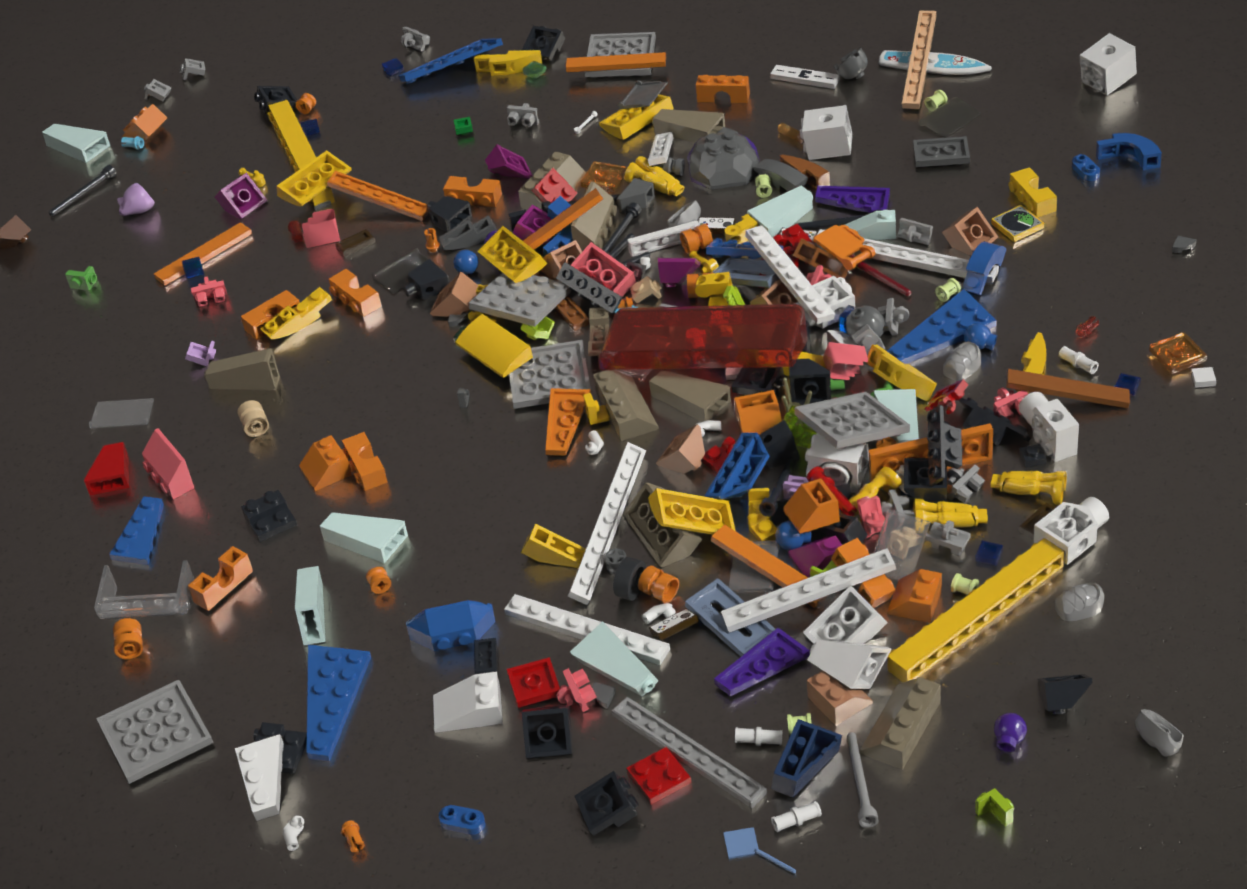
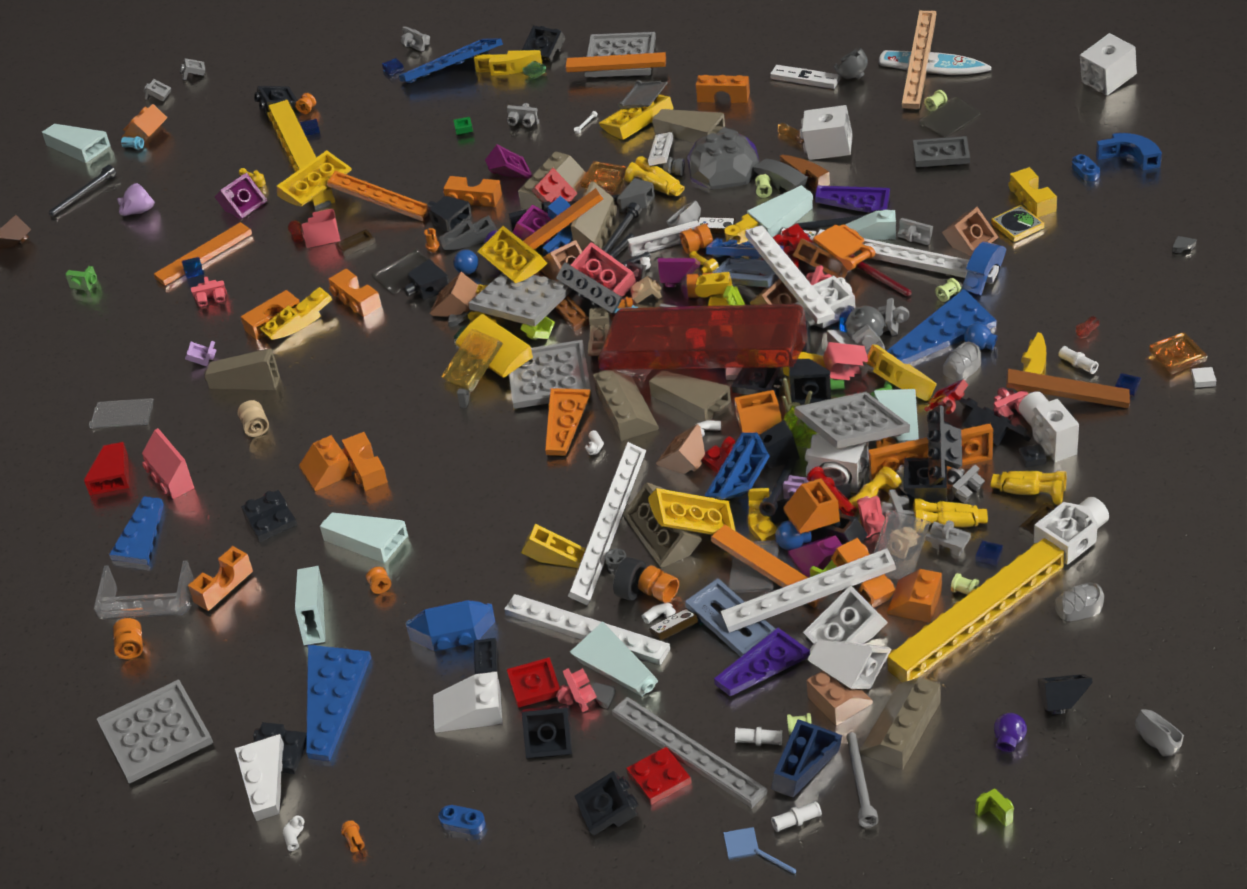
yellow bracket [583,393,609,425] -> none
none -> clear yellow plate [441,329,503,392]

